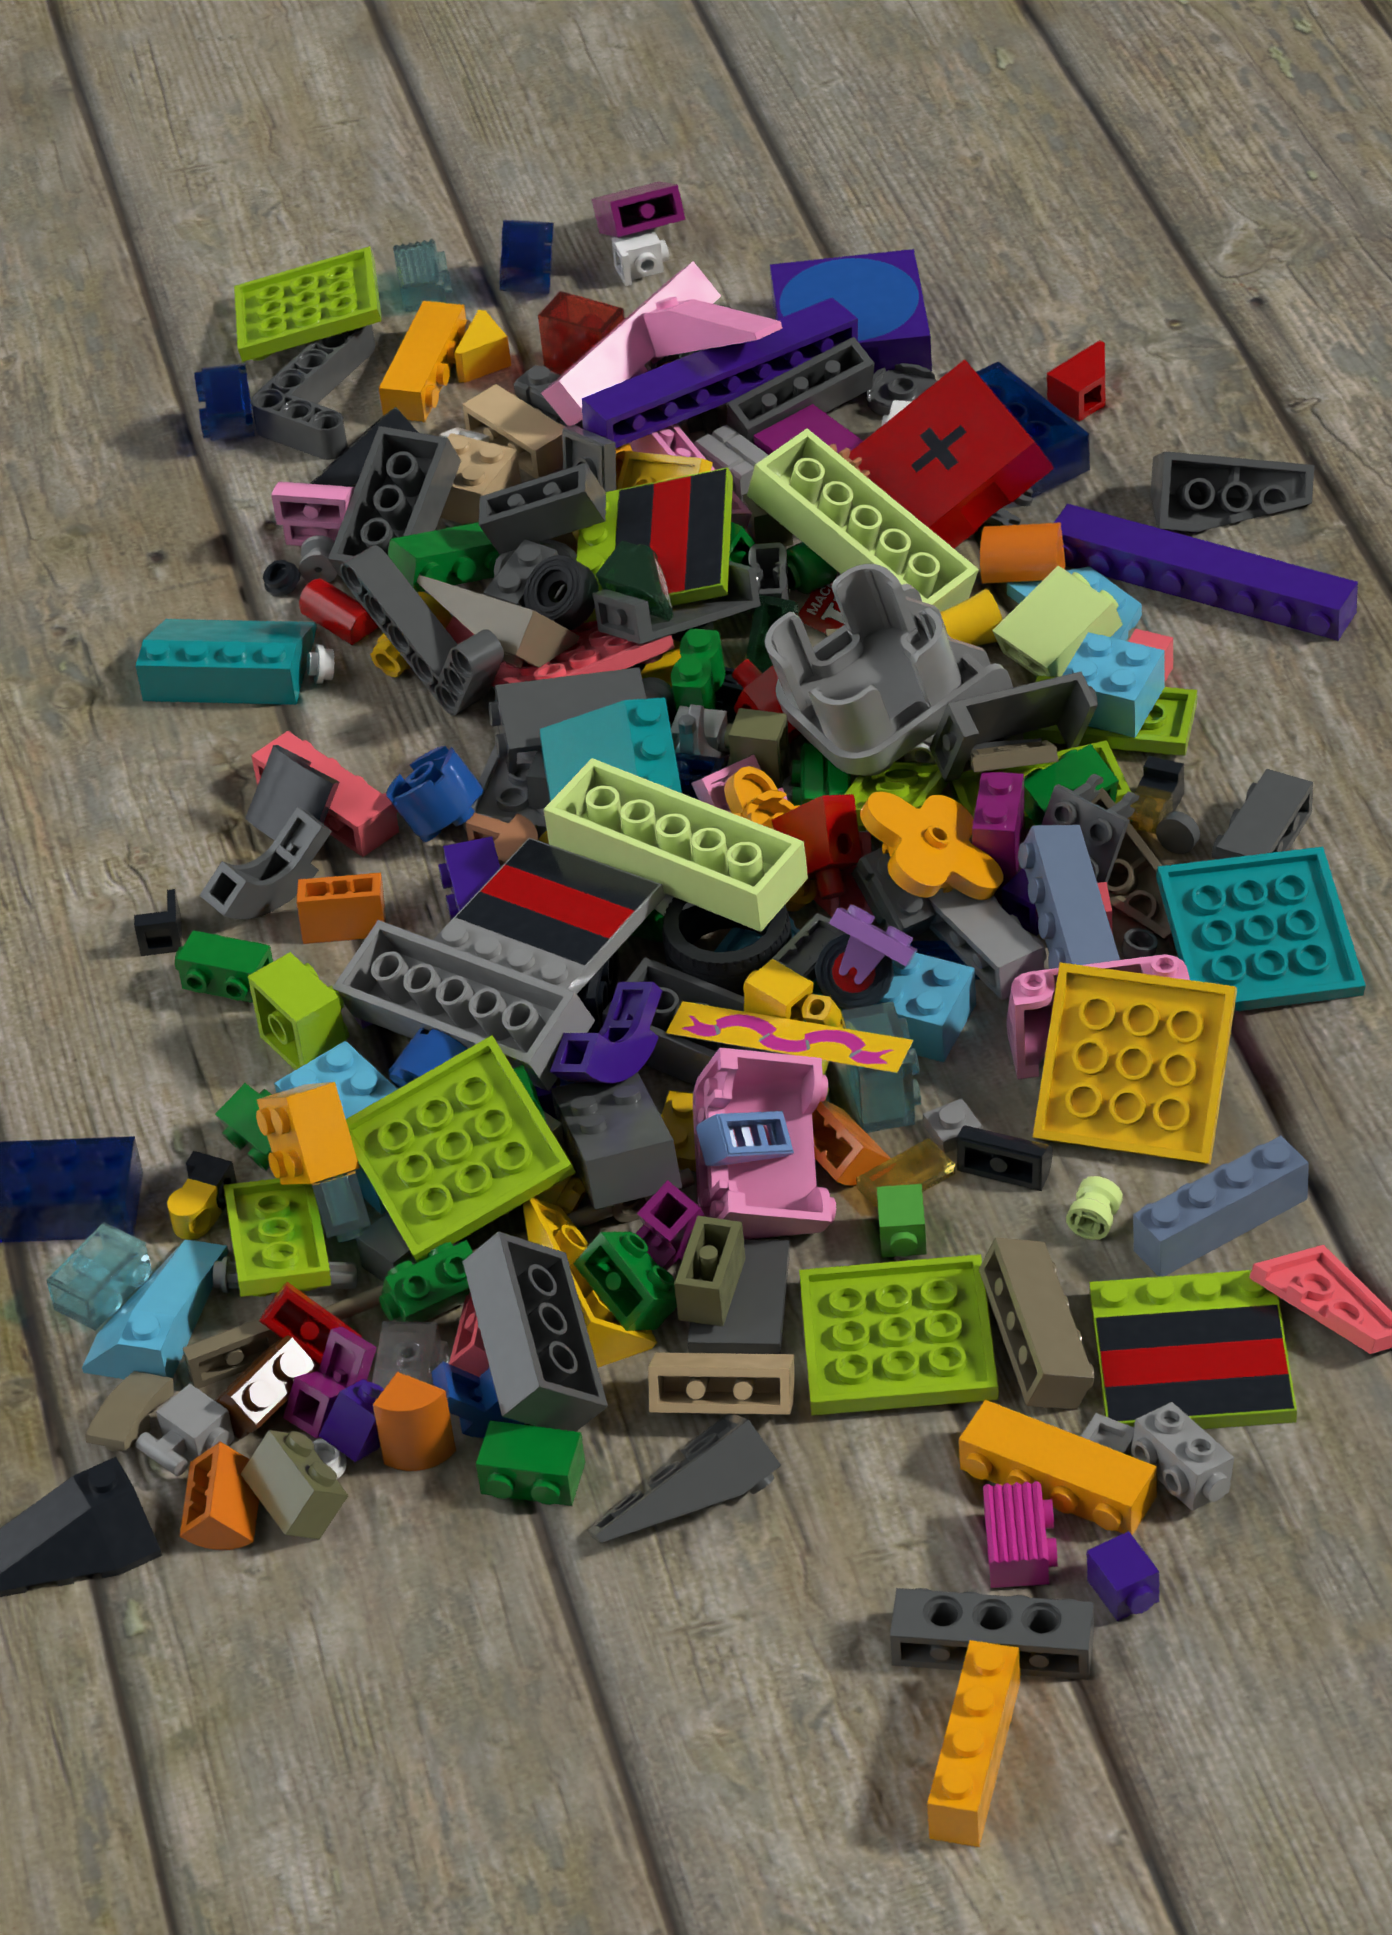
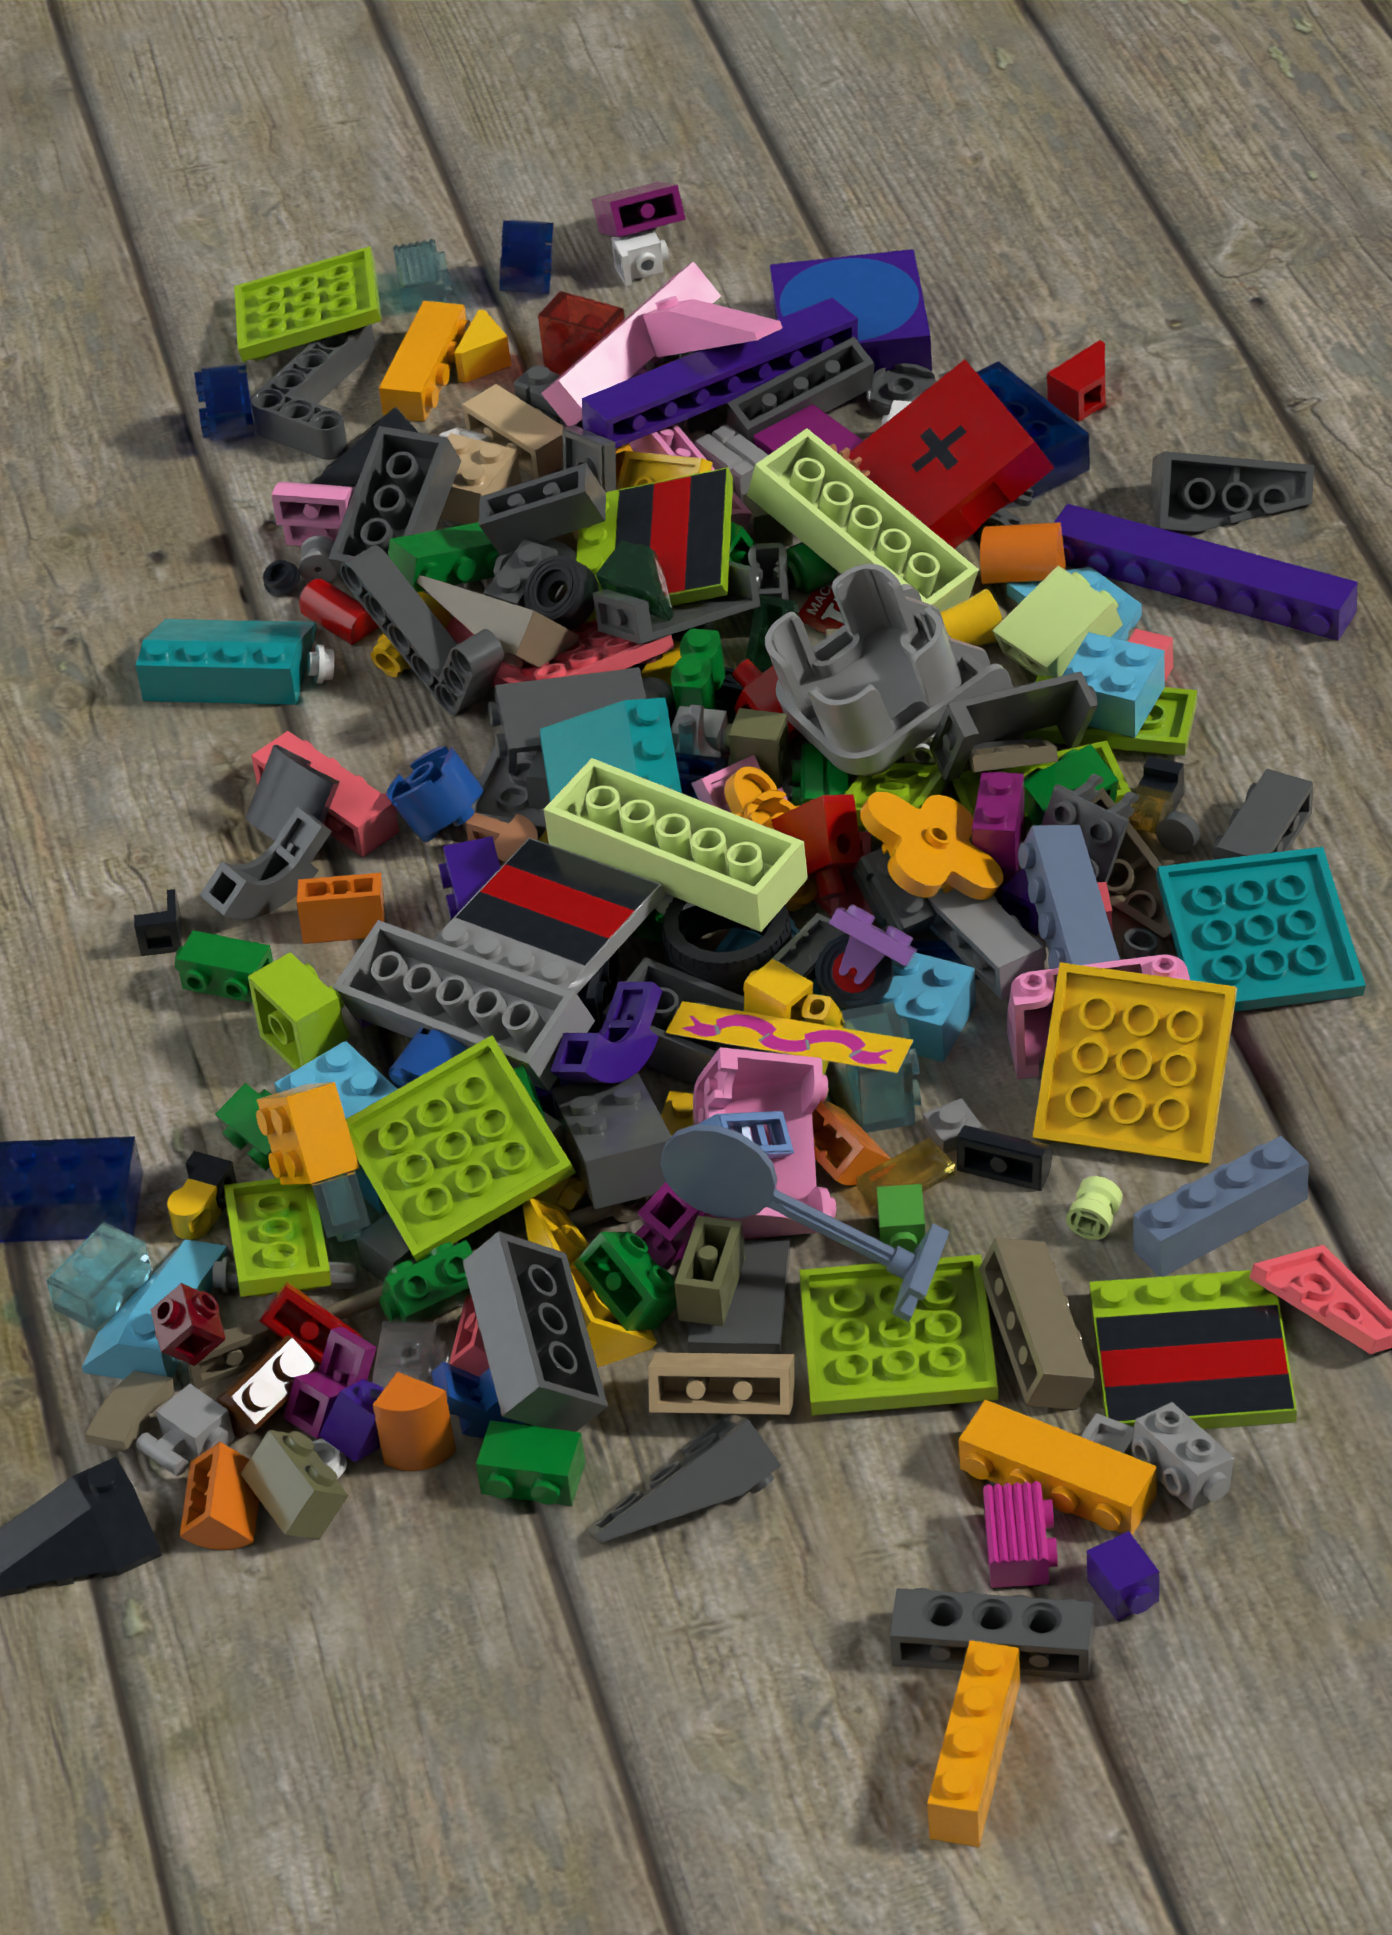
none -> dark red brick [150,1283,226,1366]
none -> sand blue piece [660,1124,949,1322]

